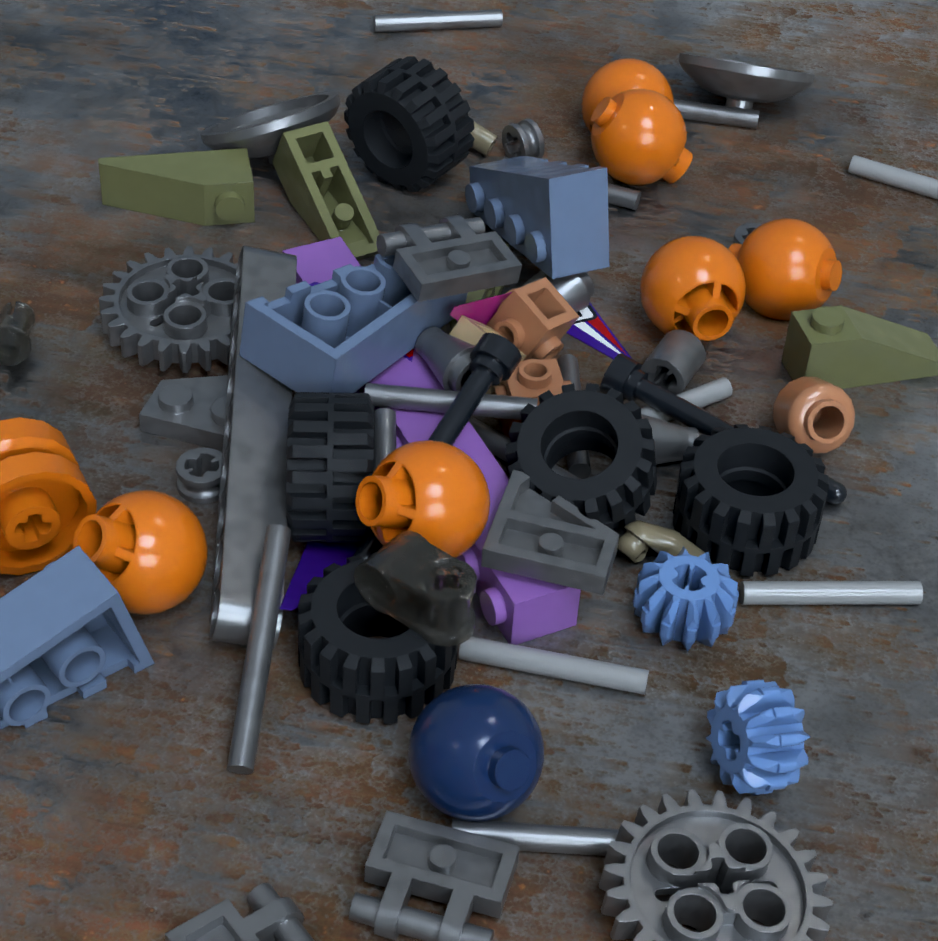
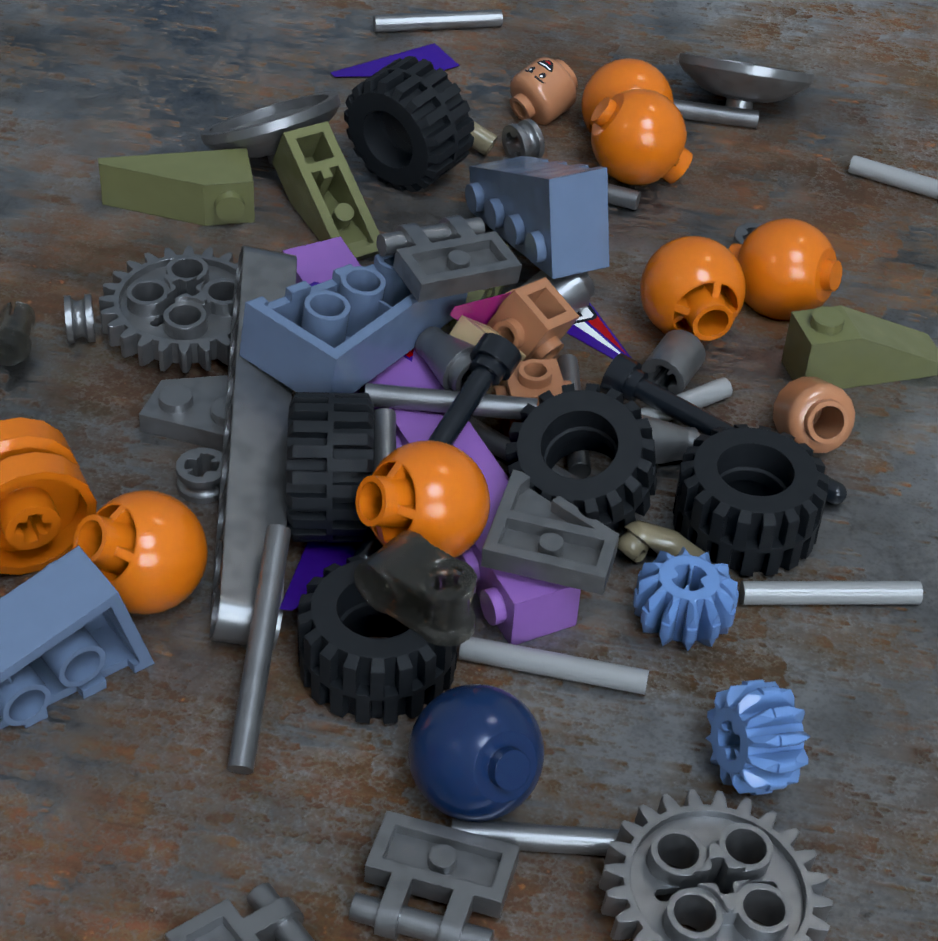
none -> flat silver bush [64,294,95,344]
none -> dark purple sticker [330,43,460,77]
none -> nougat head [510,57,578,125]

